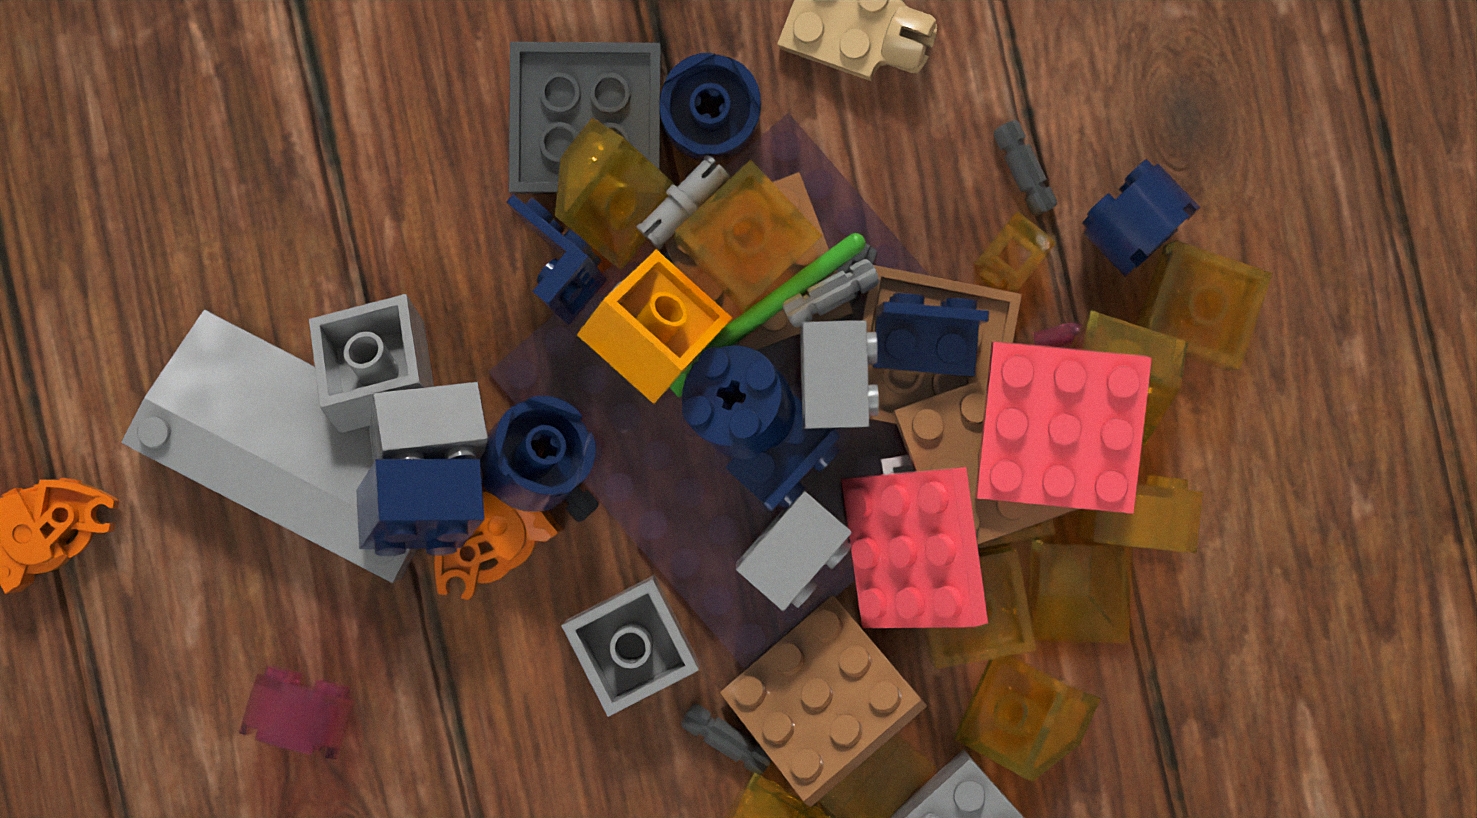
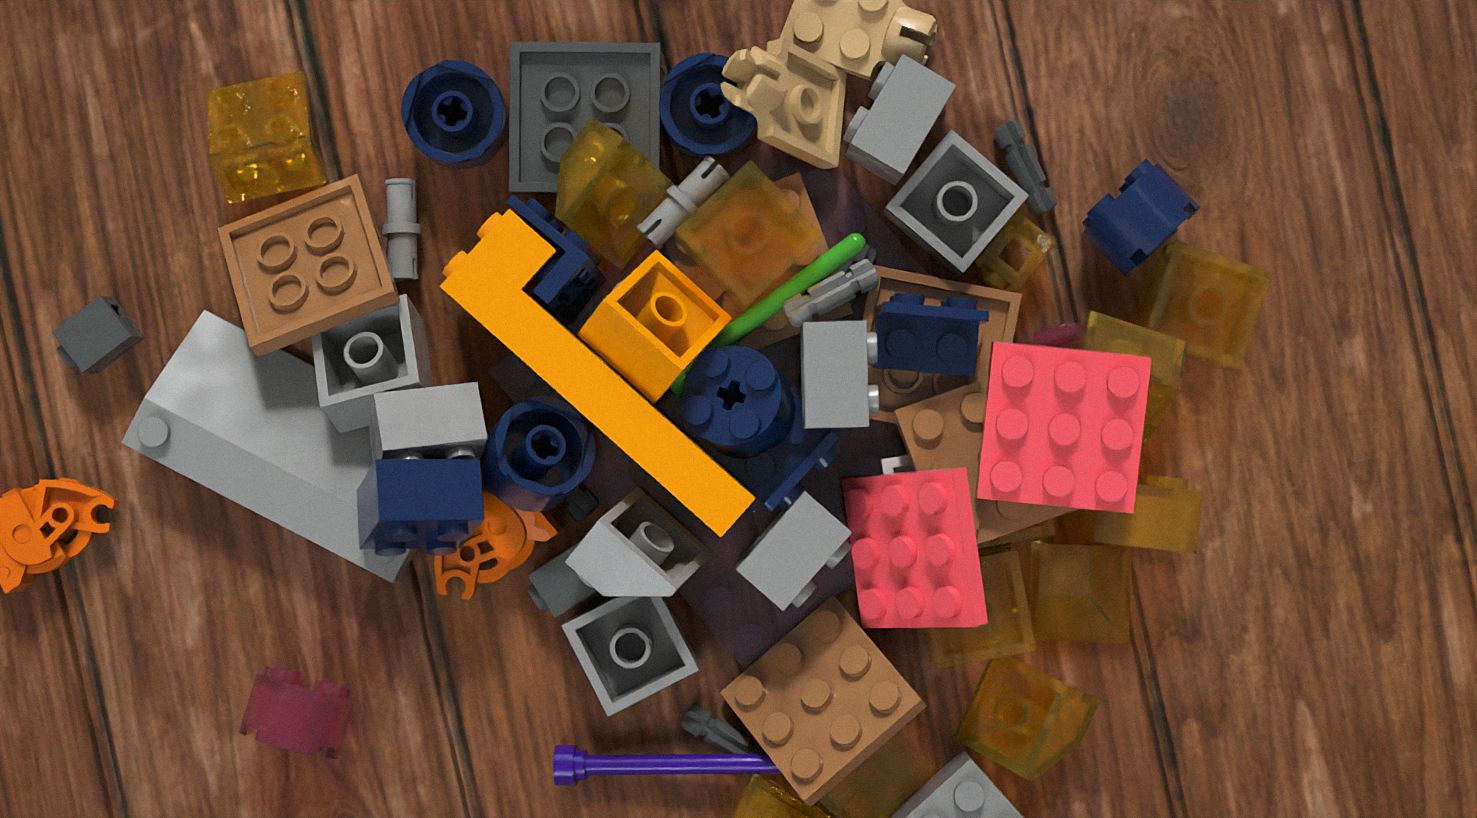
none -> dark grey brick [52,295,145,374]
none -> clear yellow bracket [207,71,327,203]
none -> medium nougat plate [217,174,401,358]
none -> light grey pin [382,178,422,282]
none -> dark blue brick [401,60,509,170]
none -> light orange brick [440,208,756,537]
none -> dark grey brick [527,540,597,618]
none -> dark purple piece [553,745,782,786]
none -> light grey slope [565,487,713,596]
none -> tan plate [721,38,847,170]
none -> light grey brick [843,54,956,186]
none -> light grey brick [881,129,1029,277]

